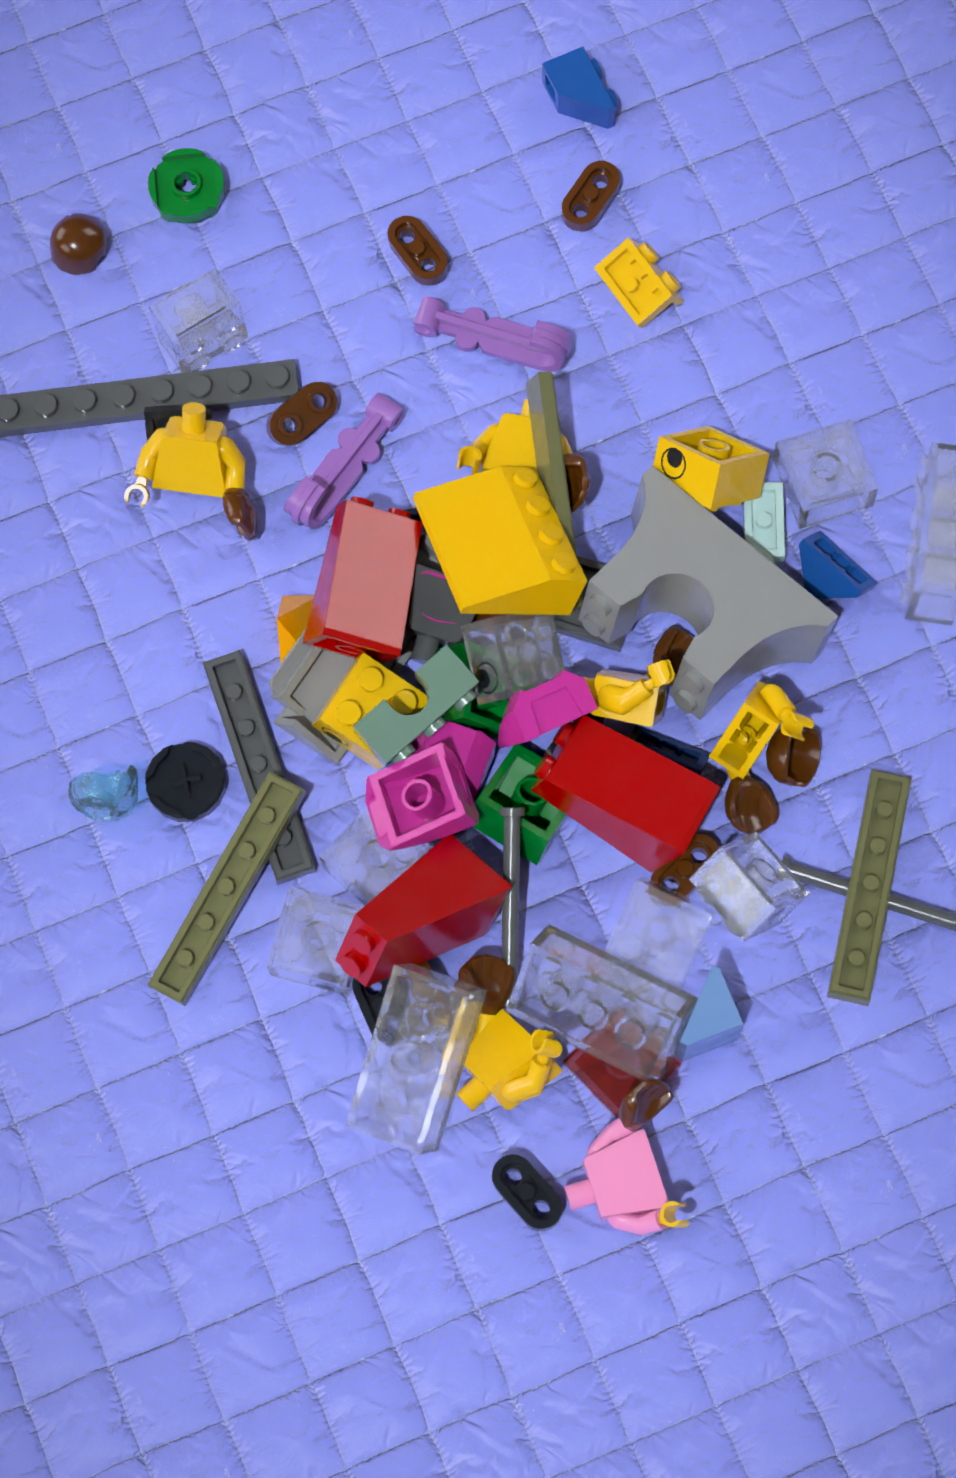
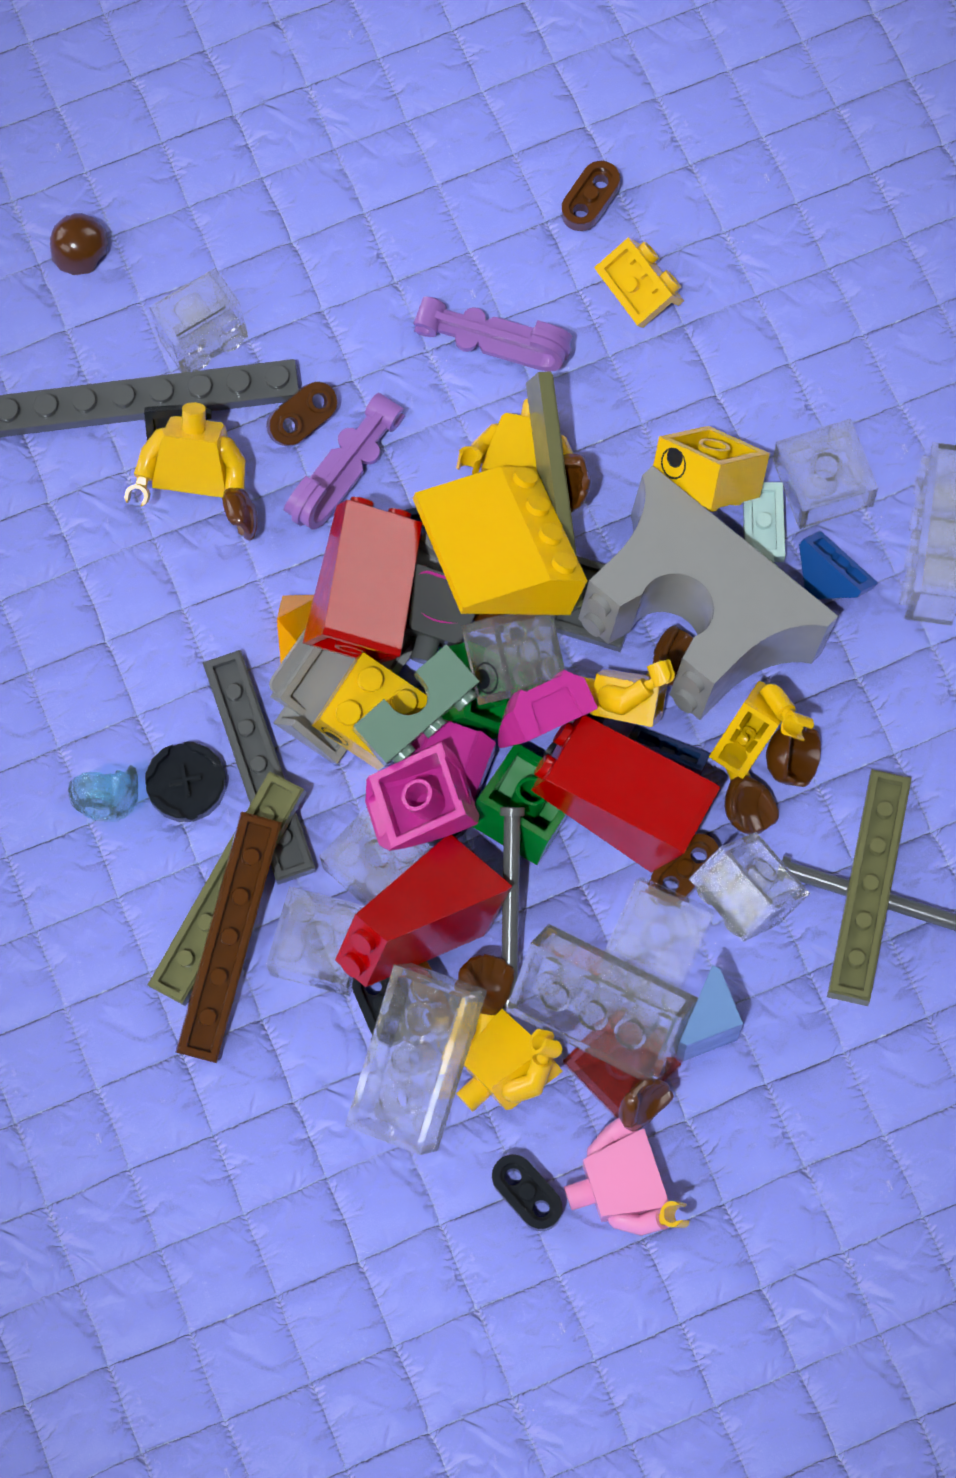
green plate [148,148,225,223] -> none
reddish brown plate [387,216,448,285] -> none
blue slope [542,46,619,129] -> none
none -> reddish brown tile [175,812,282,1063]

